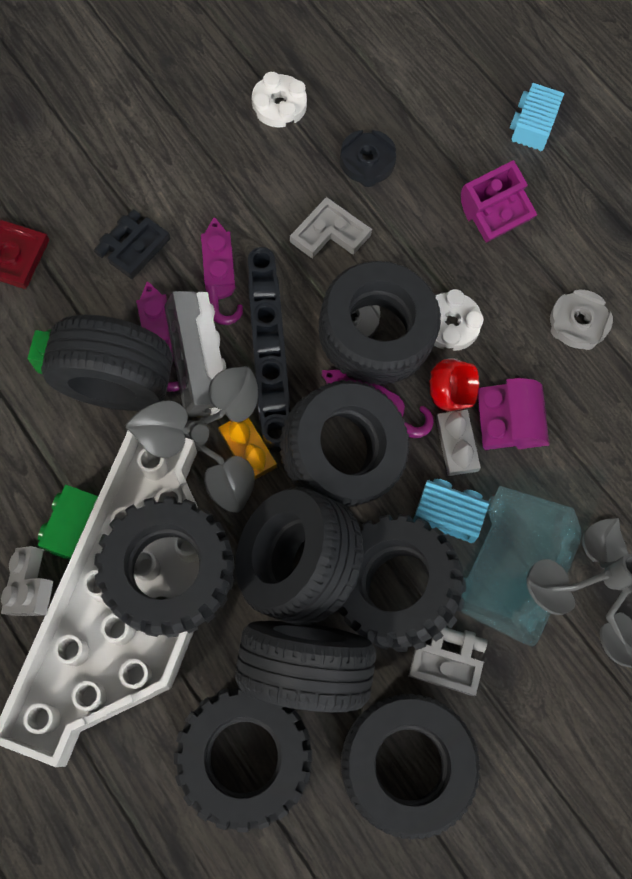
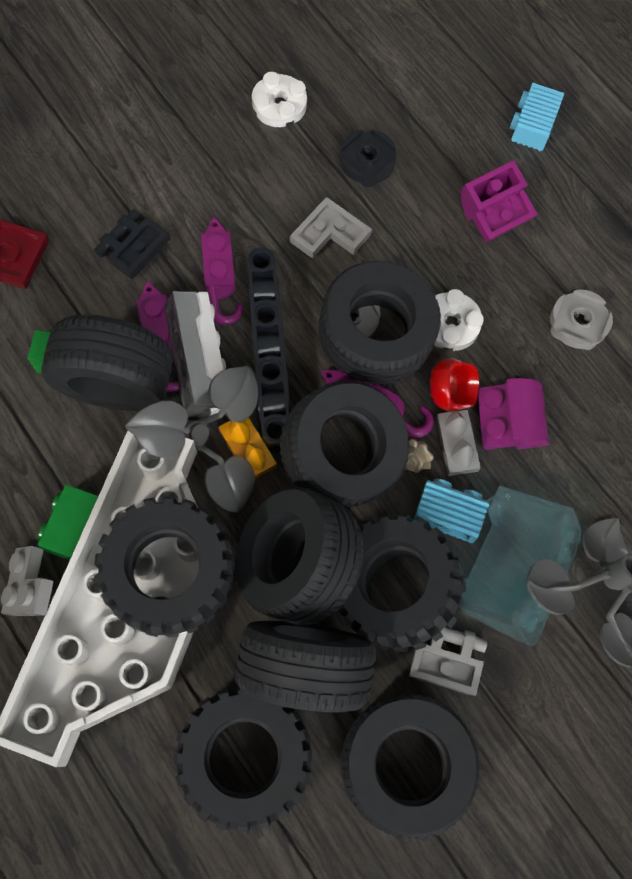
none -> dark tan plant [405,439,434,473]

